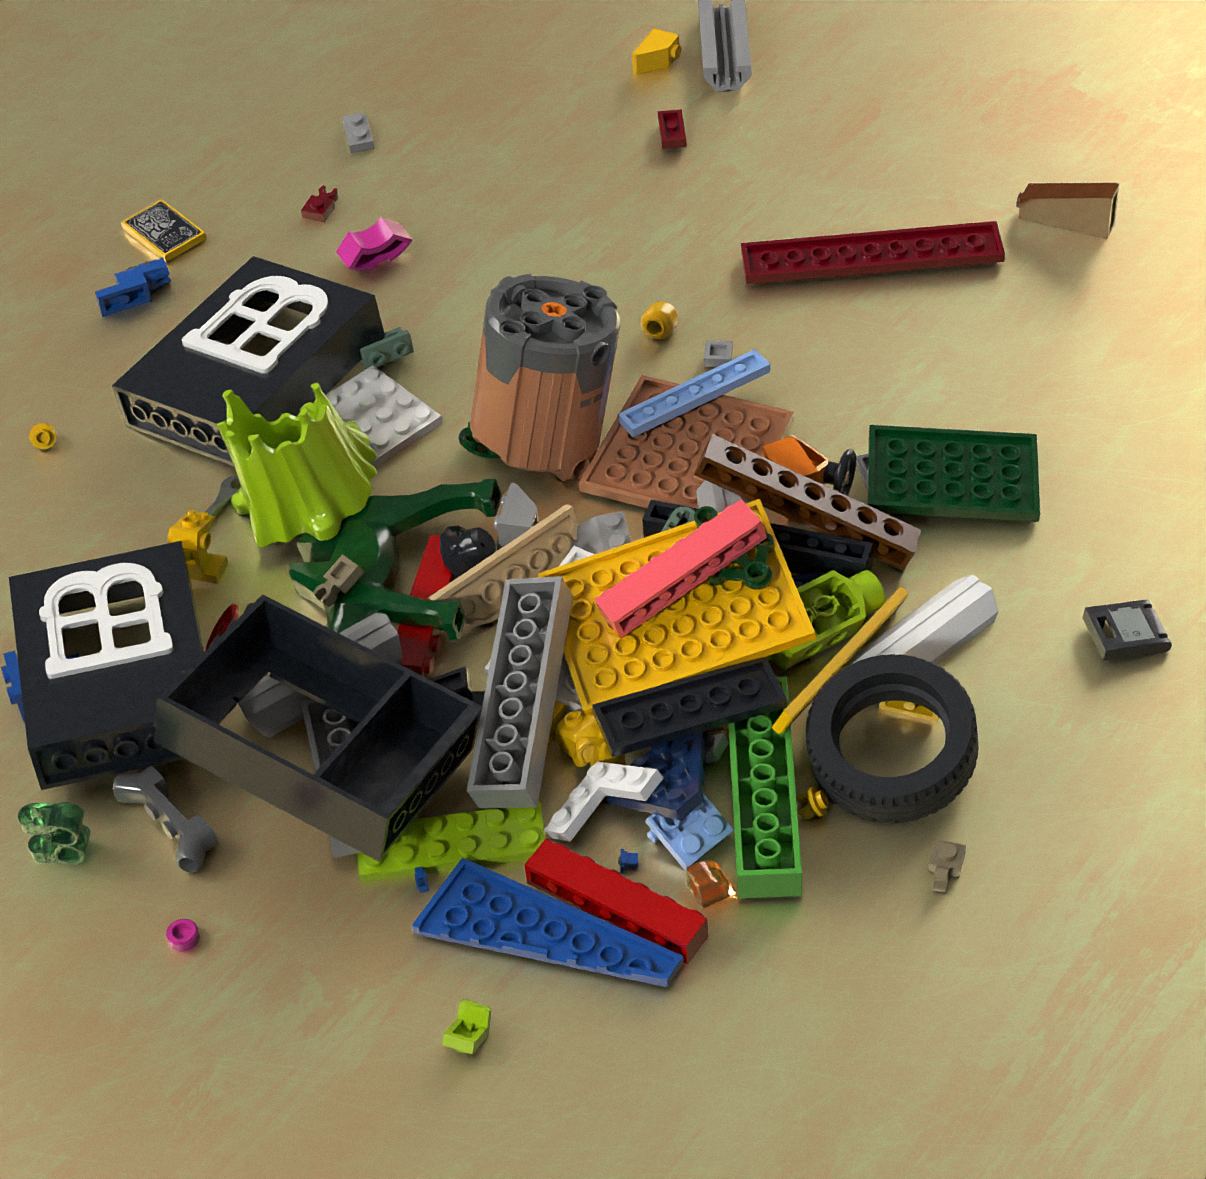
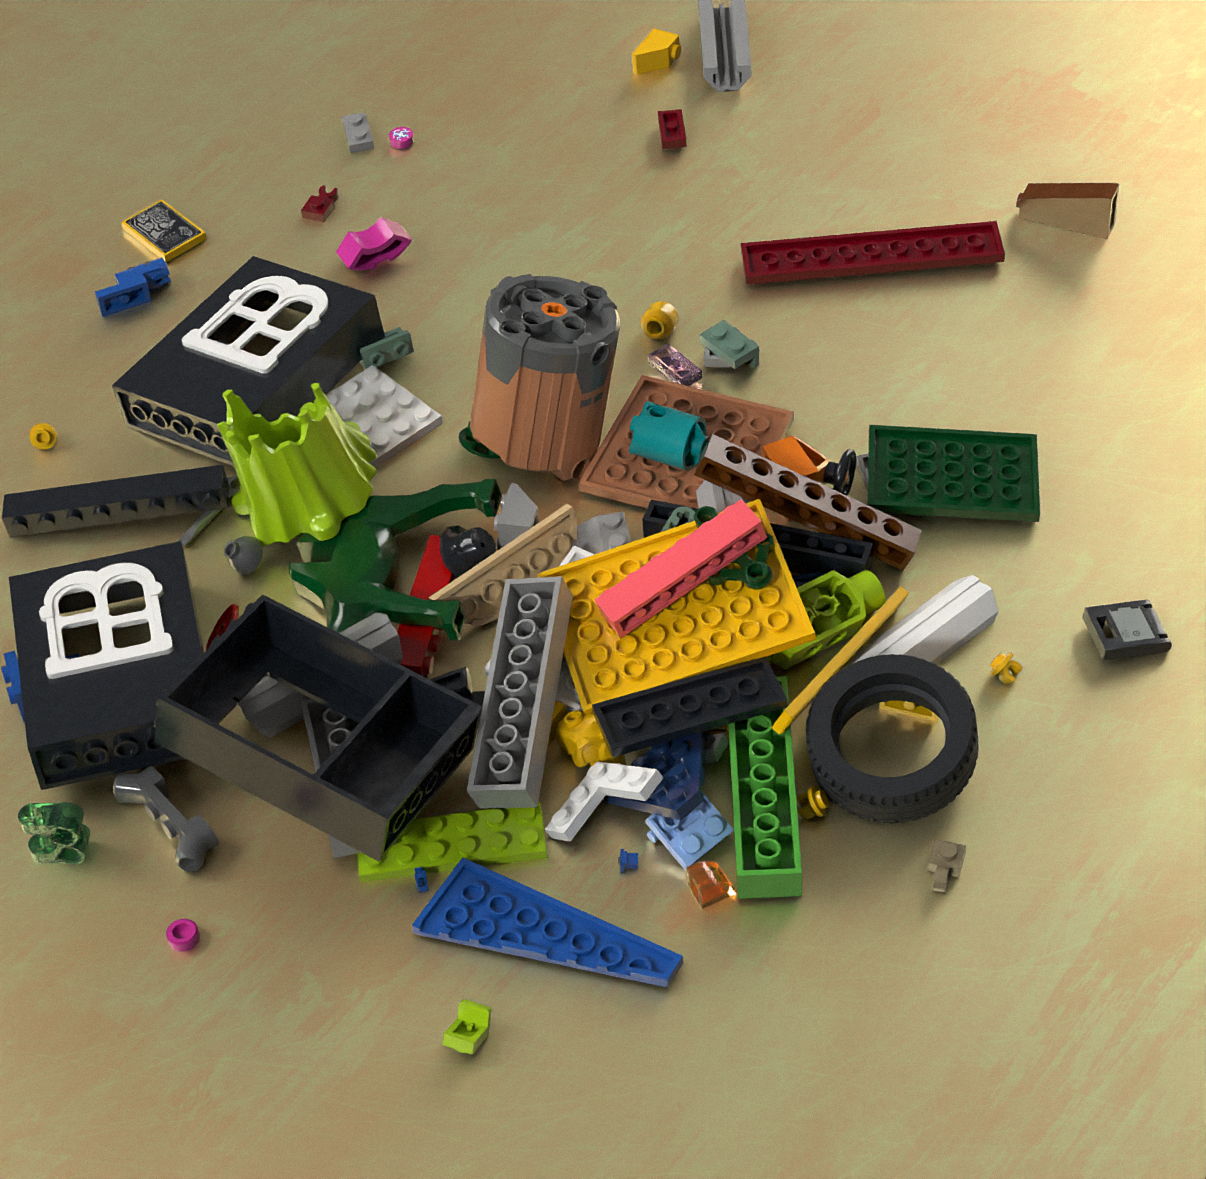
yellow tile [168,509,229,584] -> none
dark tan plate [313,555,364,607] -> none
red brick [524,839,708,965] -> none
light blue plate [618,349,770,437] -> none
none -> black brick [2,465,229,537]
none -> dark grey brick [224,536,263,575]
none -> dark pink tile [389,127,414,149]
none -> teal cylinder [629,401,709,471]
none -> plate [647,343,702,386]
none -> sand green bracket [699,320,760,369]
none -> yellow plate [989,652,1023,685]

